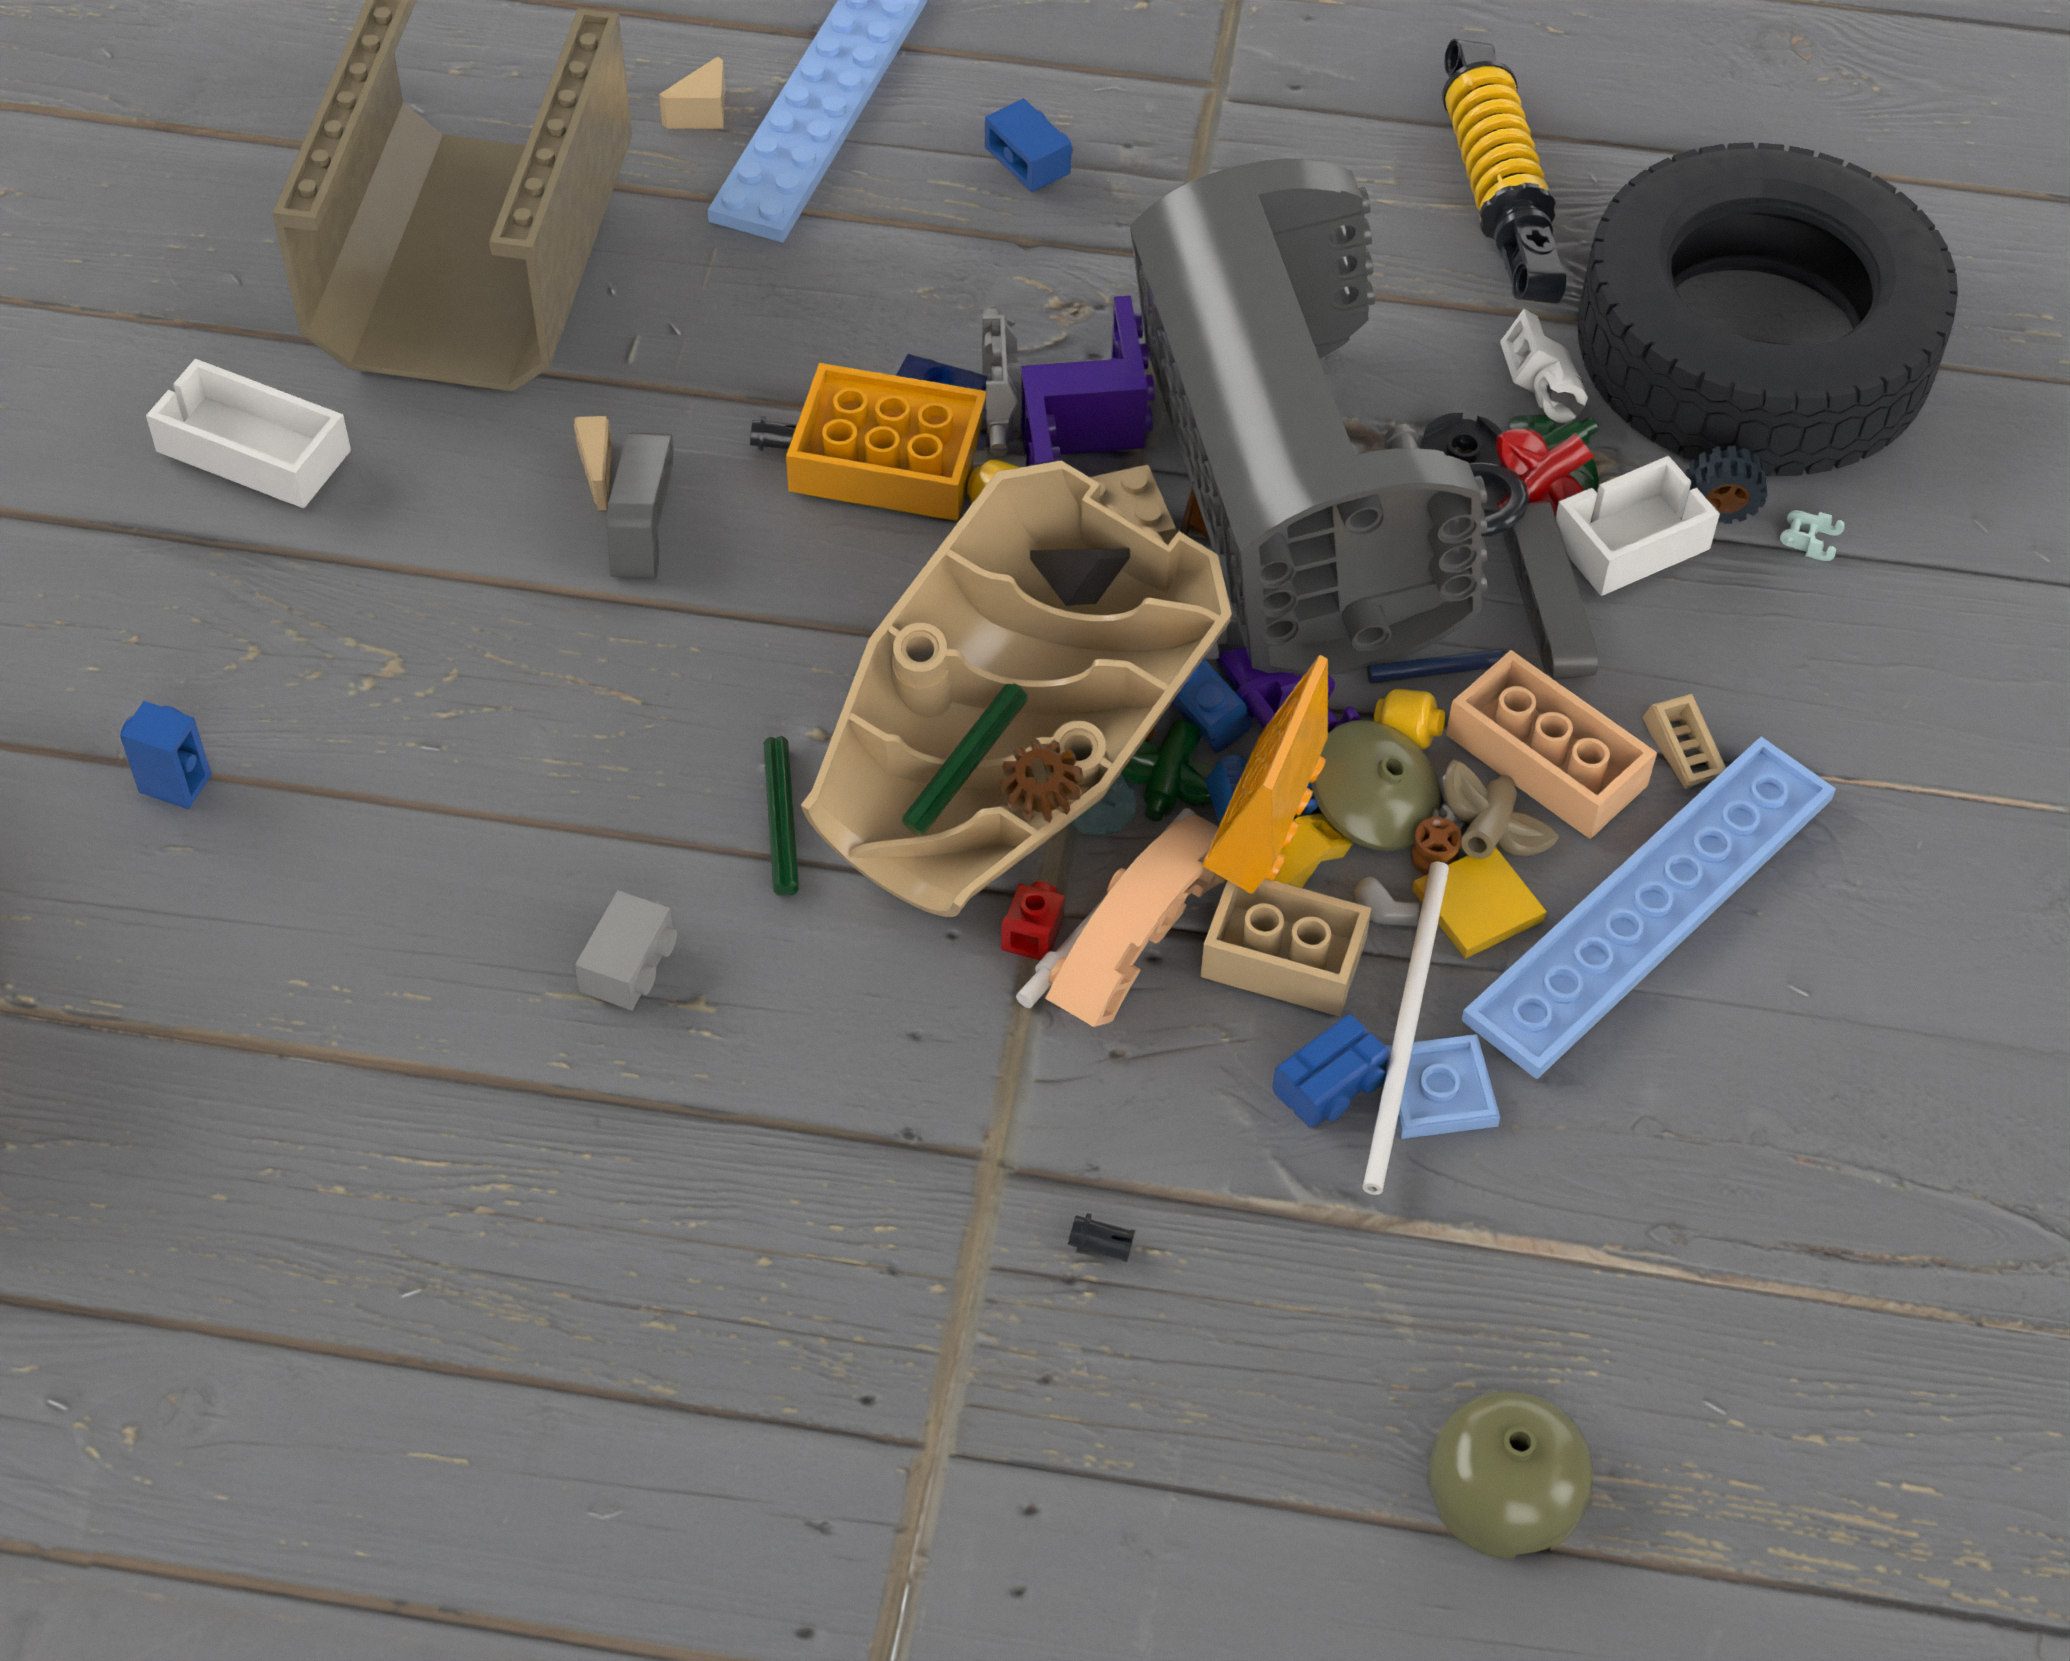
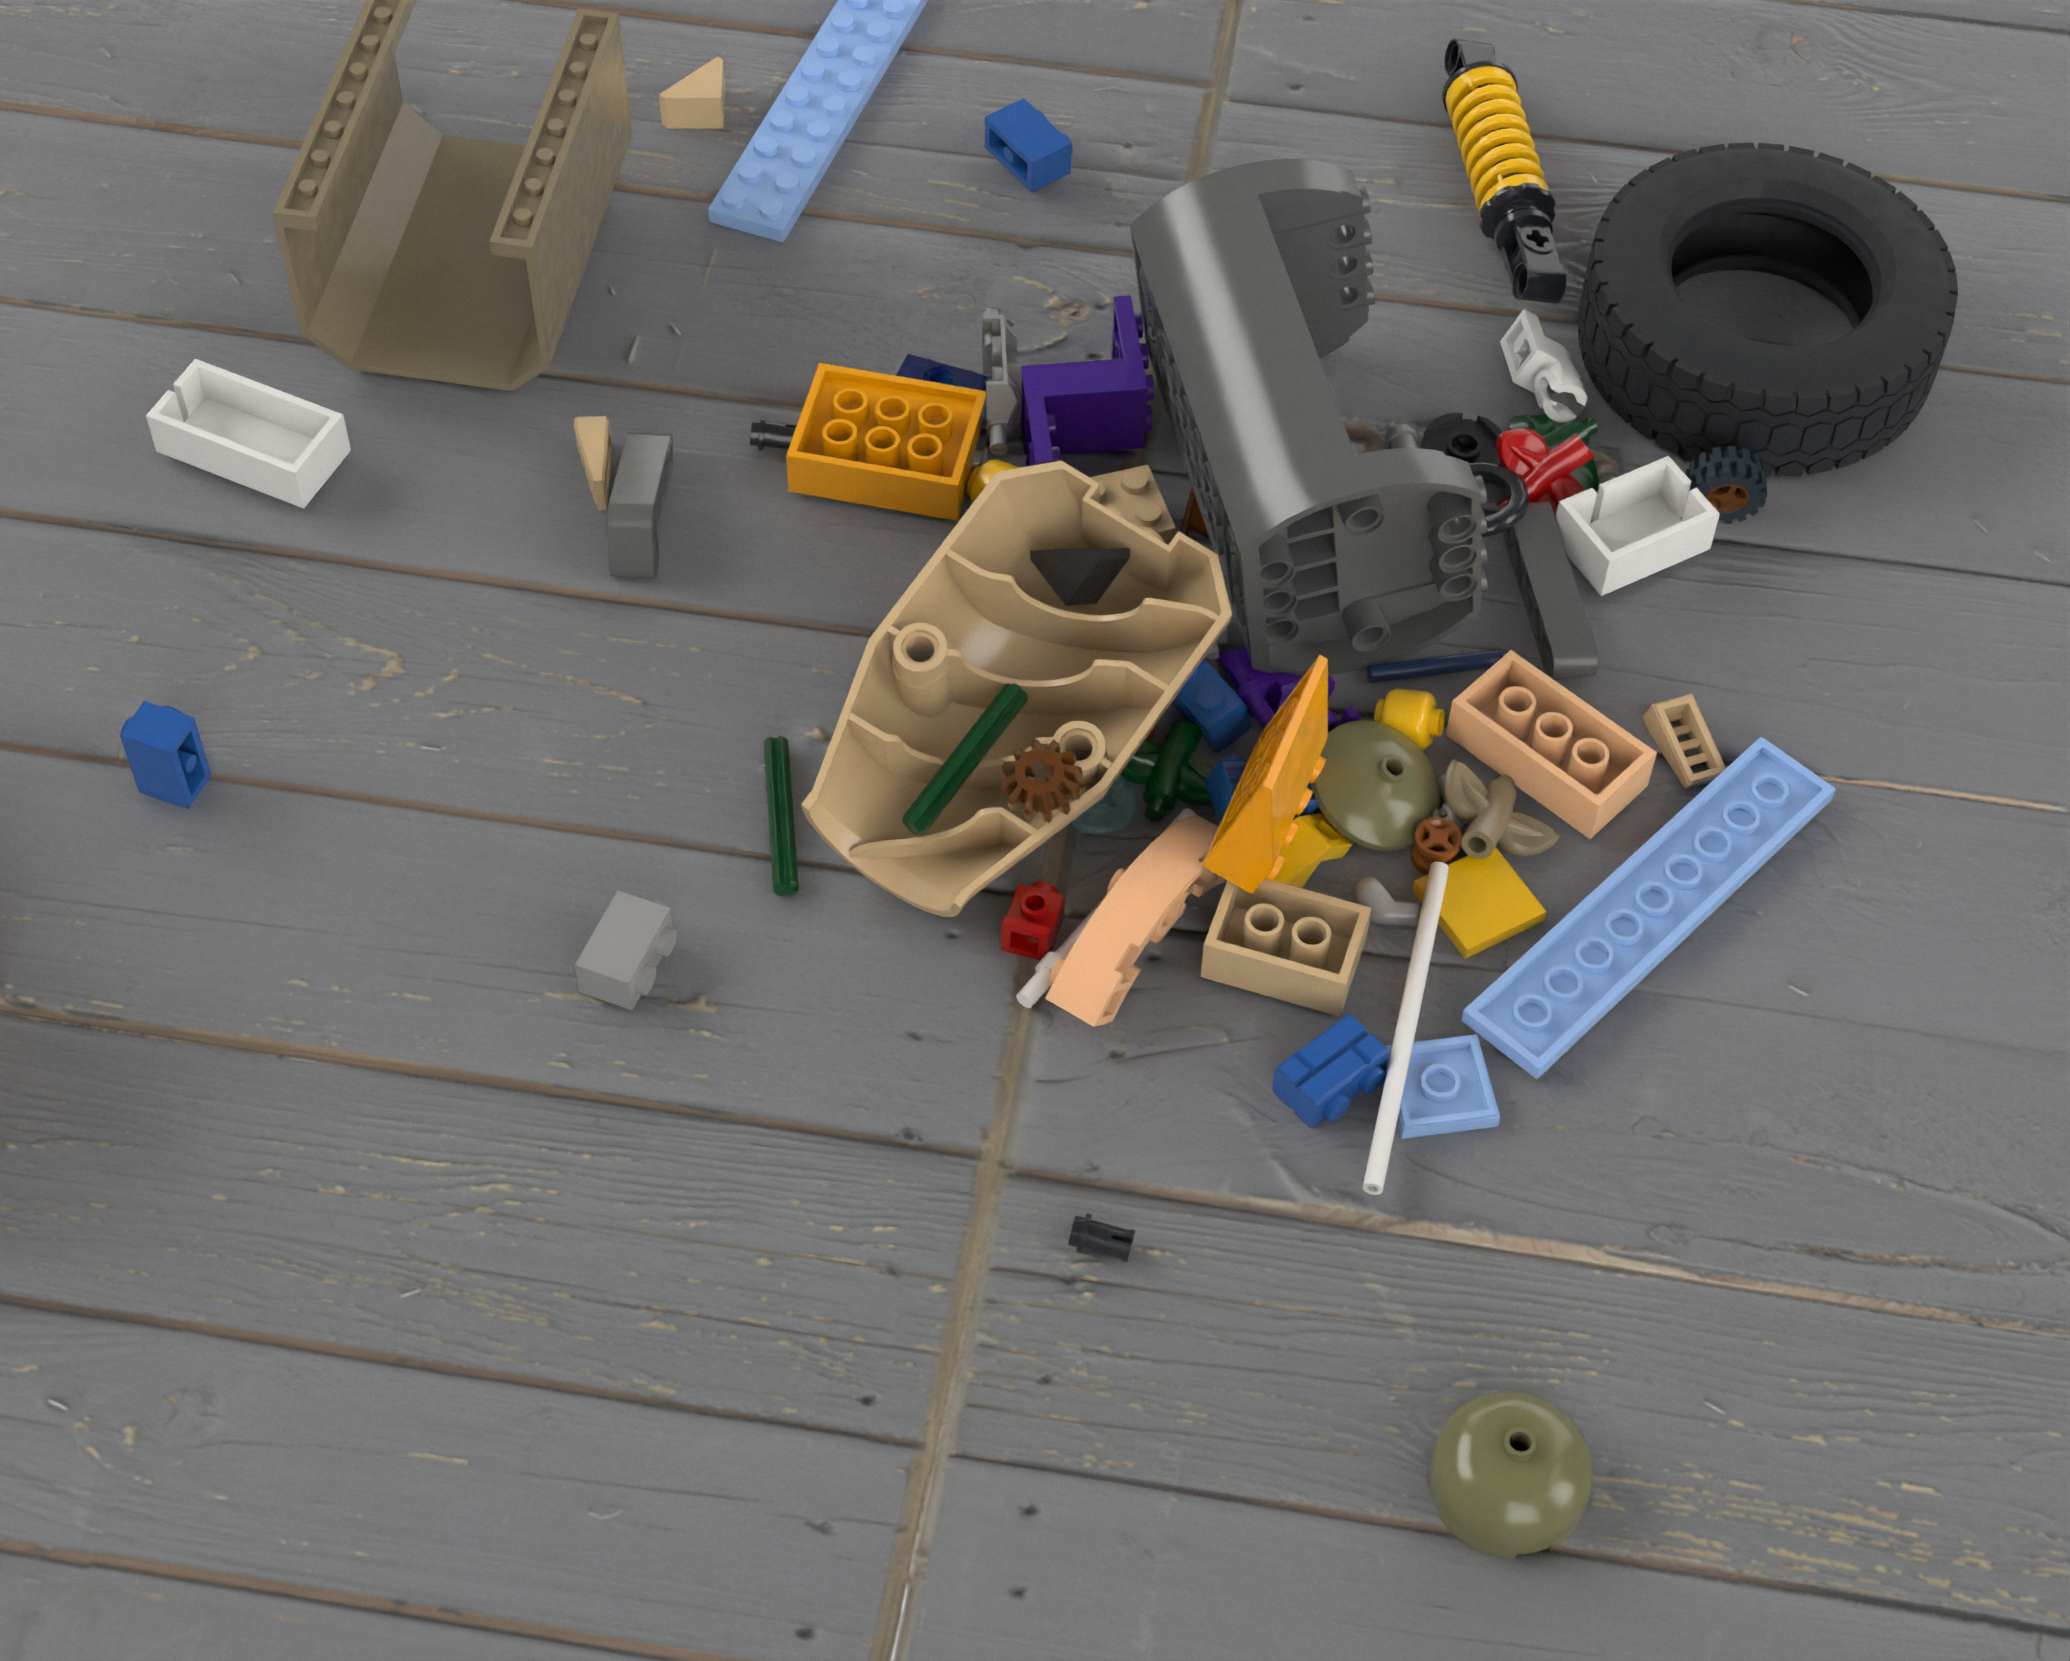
light aqua piece [1780,510,1845,562] -> none

